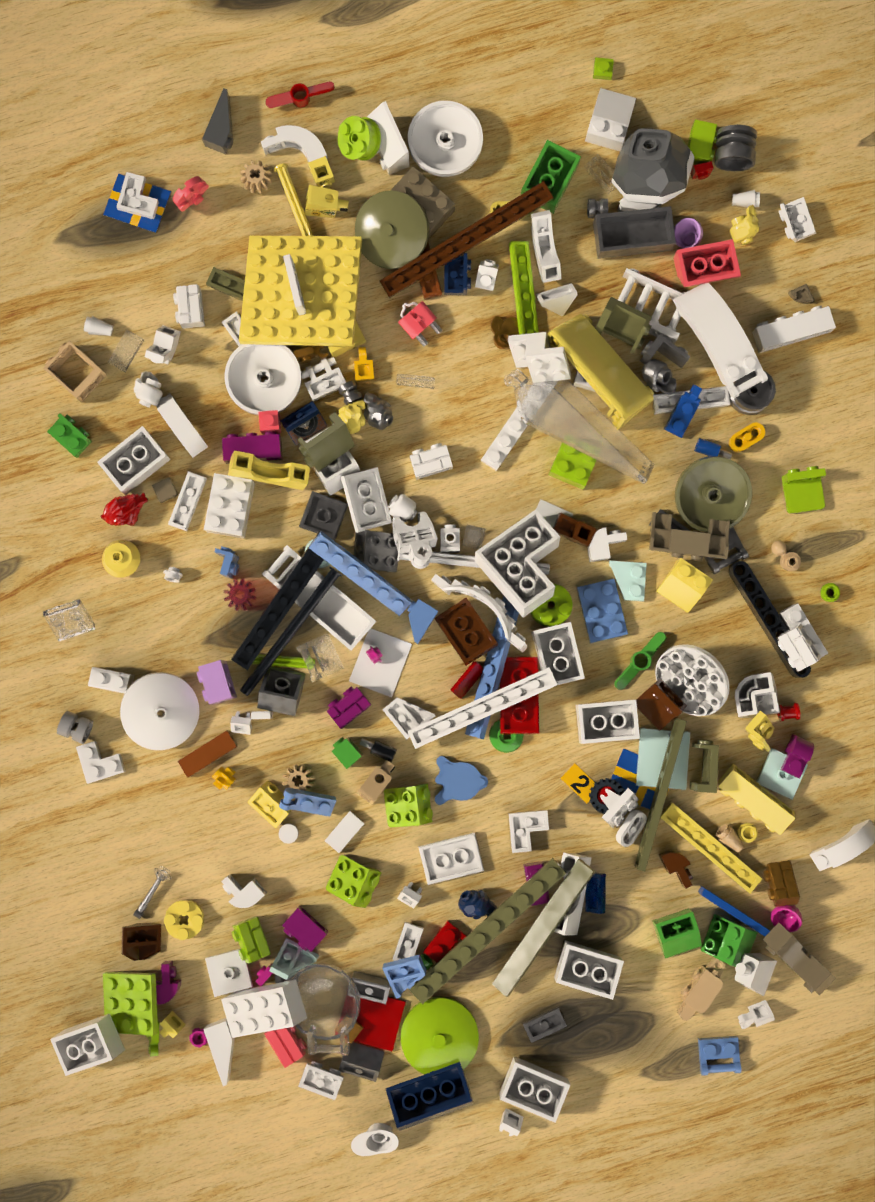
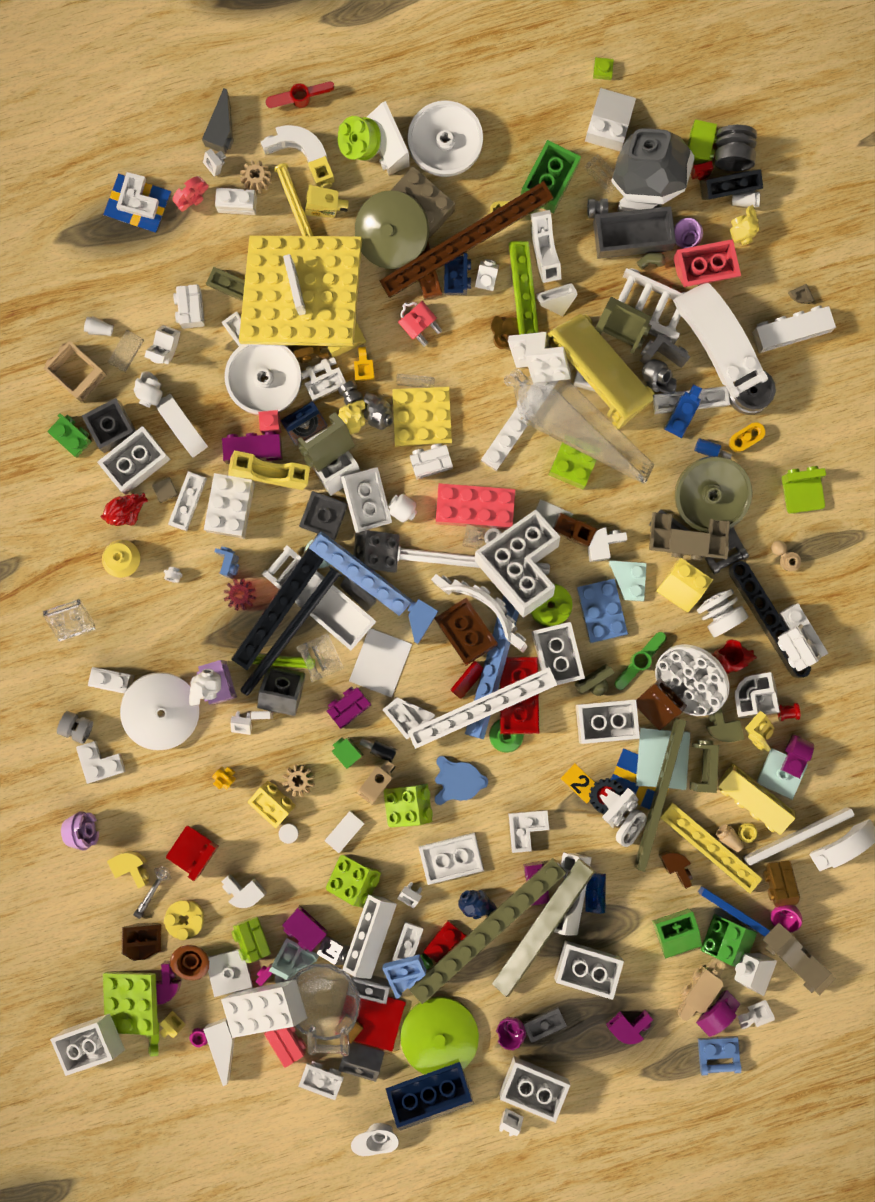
dark orange tile [178,730,238,778] -> none
medium blue plate [279,788,337,817] -> none
dark pink plate [366,646,383,664] -> none
white piece [392,511,438,569] -> none
white brick [440,524,460,553] -> none
white bracket [779,197,816,242] -> none
lime plate [820,583,840,602] -> none
none -> lavender cone [61,811,99,851]
none -> flat silver brick [82,398,136,453]
none -> light yellow brick [107,851,149,889]
none -> red bracket [166,825,219,881]
none -> dark orange hat [170,945,209,980]
none -> white head [189,669,221,706]
none -> white tile [203,149,226,177]
none -> white brick [215,188,257,215]
none -> flat silver bracket [317,936,350,965]
none -> flat silver slope [340,576,376,611]
none -> white brick [342,895,397,979]
none -> light yellow plate [392,387,452,447]
none -> coral brick [436,483,515,530]
none -> white plate [484,528,502,544]
none -> magenta hair [496,1017,526,1051]
none -> olive tile [575,664,614,696]
none -> magenta brick [606,1010,653,1044]
none -> olive arm [637,252,666,270]
none -> magenta brick [696,990,740,1037]
none -> white wheel [697,589,749,638]
none -> black brick [700,169,763,200]
none -> olive brick [706,708,744,742]
none -> red hair [712,639,757,674]
none -> white tile [743,807,854,865]

